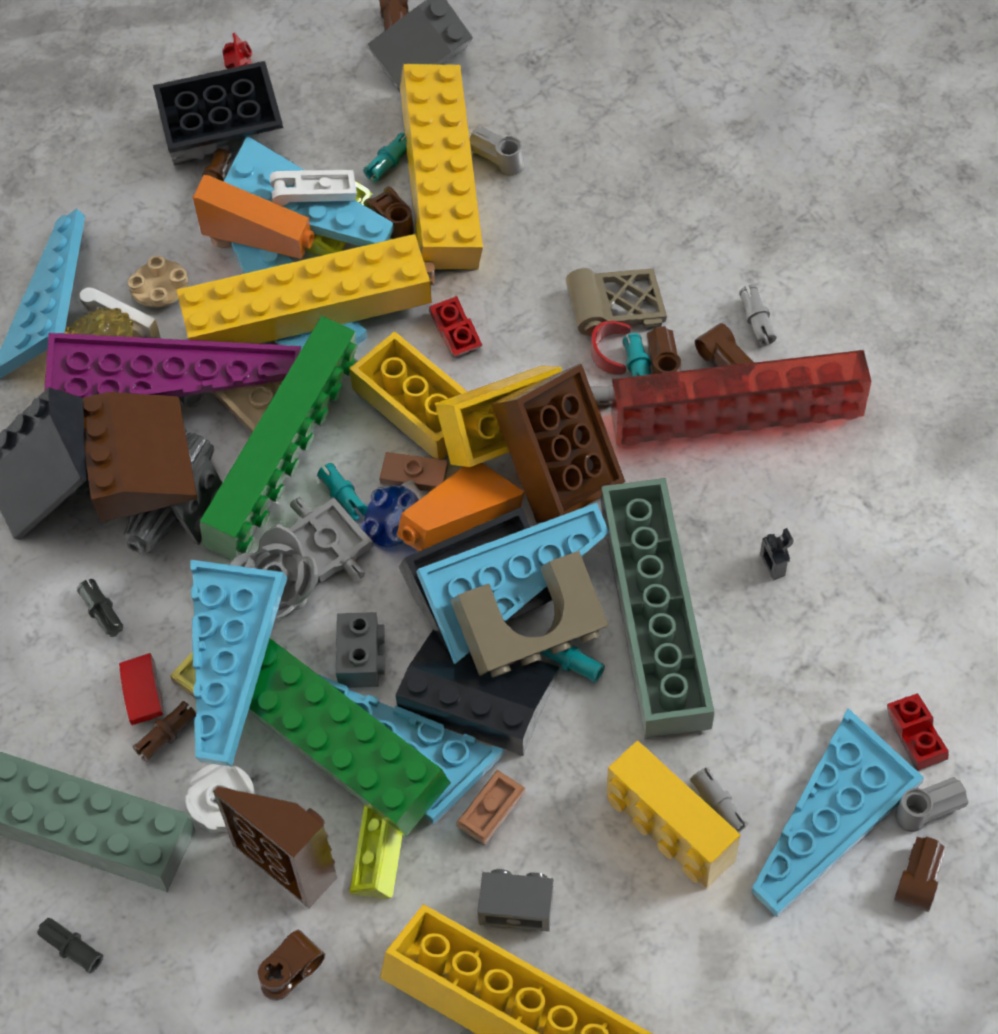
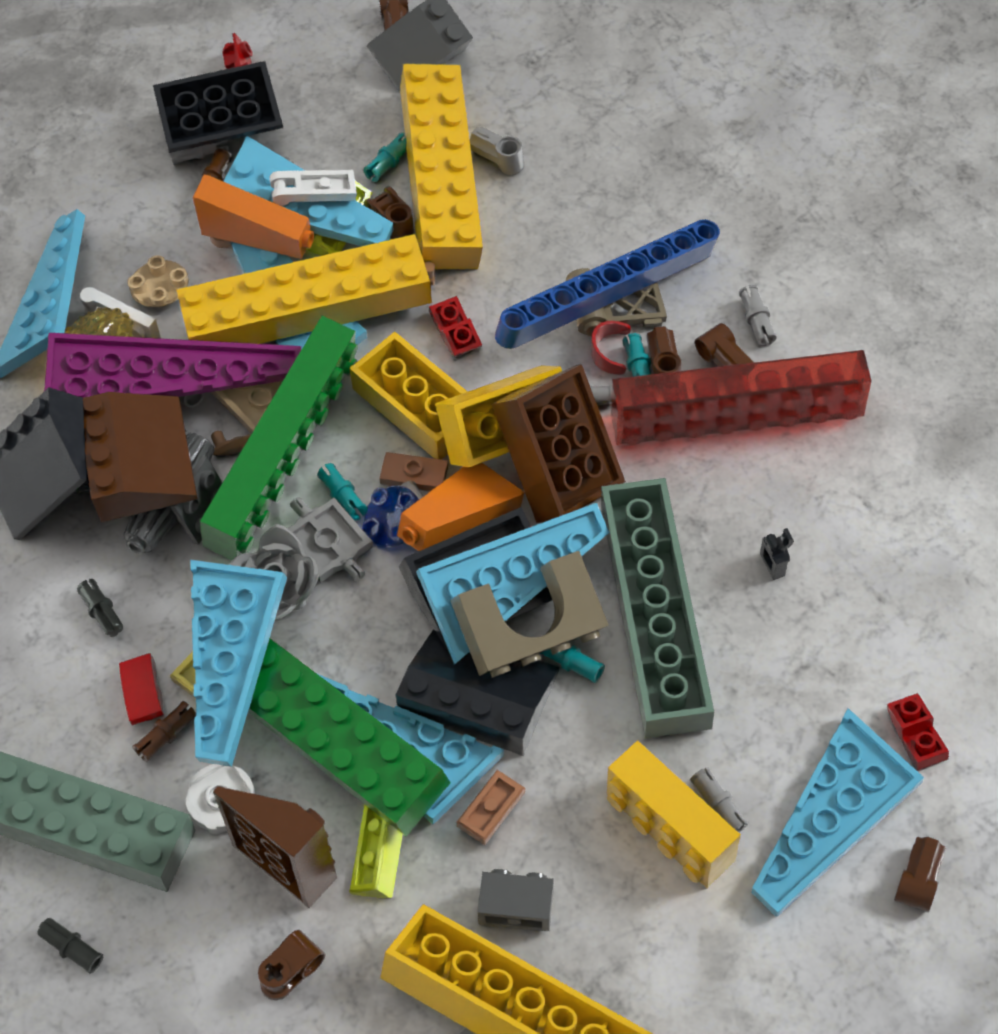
dark grey brick [336,612,385,688] -> none
light grey piece [895,777,969,831] -> none
none -> medium nougat bar [211,431,251,456]
none -> blue beam [495,219,720,349]

